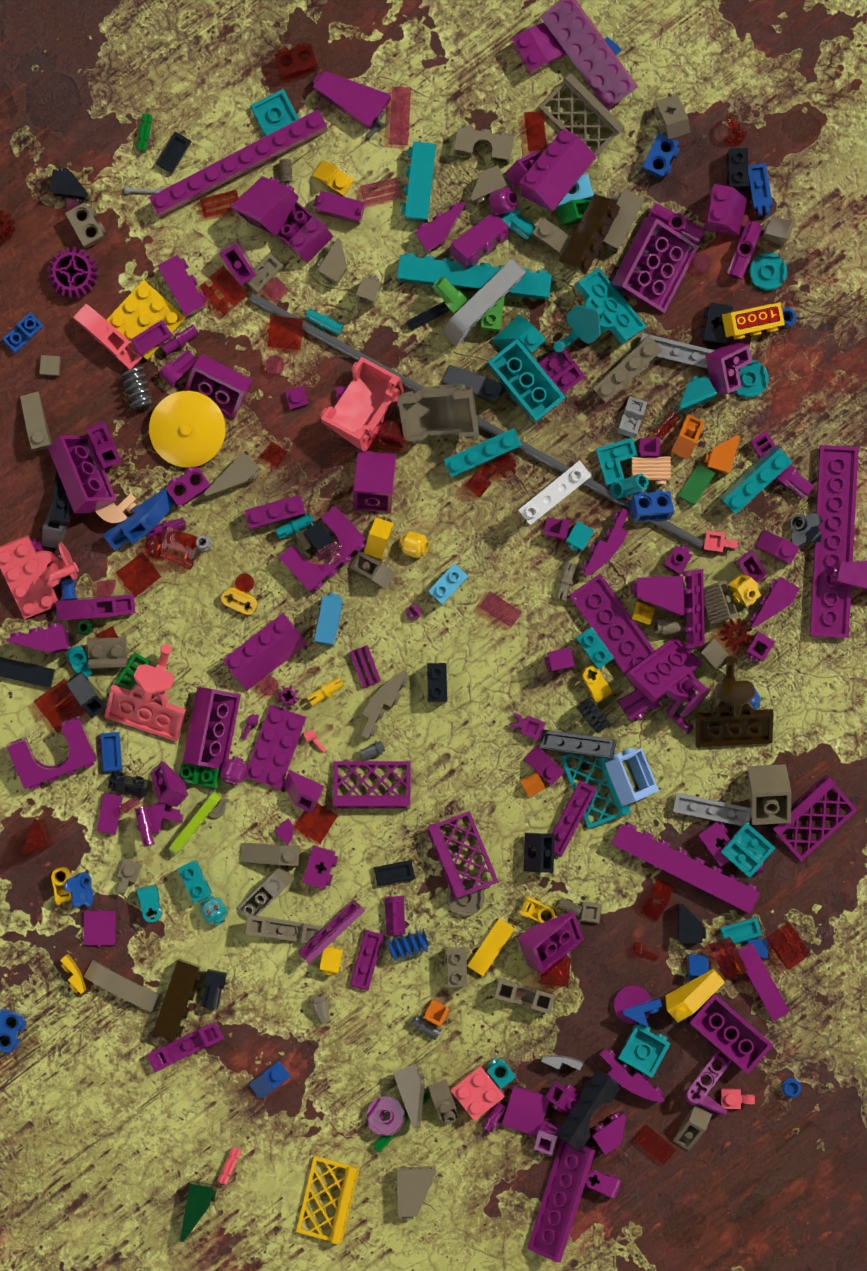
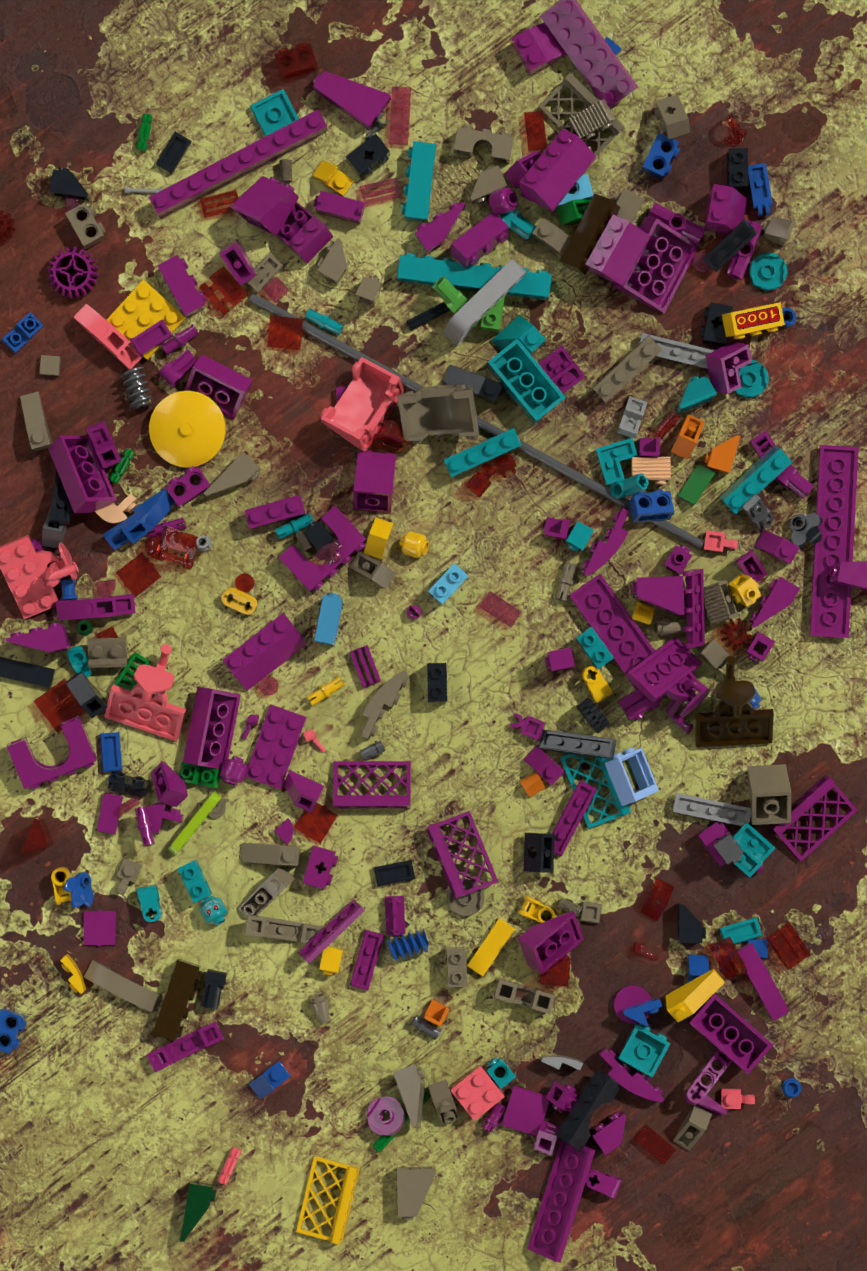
clear red tile [261,441,288,468] -> none
clear pink tile [265,355,284,375] -> none
magenta gear [277,685,300,708] -> none
magenta plate [285,386,309,410] -> none
white fence [518,460,591,525] -> none
teal plate [553,268,647,352] -> none
magenta brick [610,822,760,913] -> none
none -> green axle [109,448,135,484]
none -> black brick [346,133,390,178]
none -> dark tan brick [569,99,615,140]
none -> magenta slope [585,214,651,287]
none -> black plate [703,219,757,272]
none -> dark grey brick [713,832,743,864]
none -> dark grey slope [742,494,774,532]

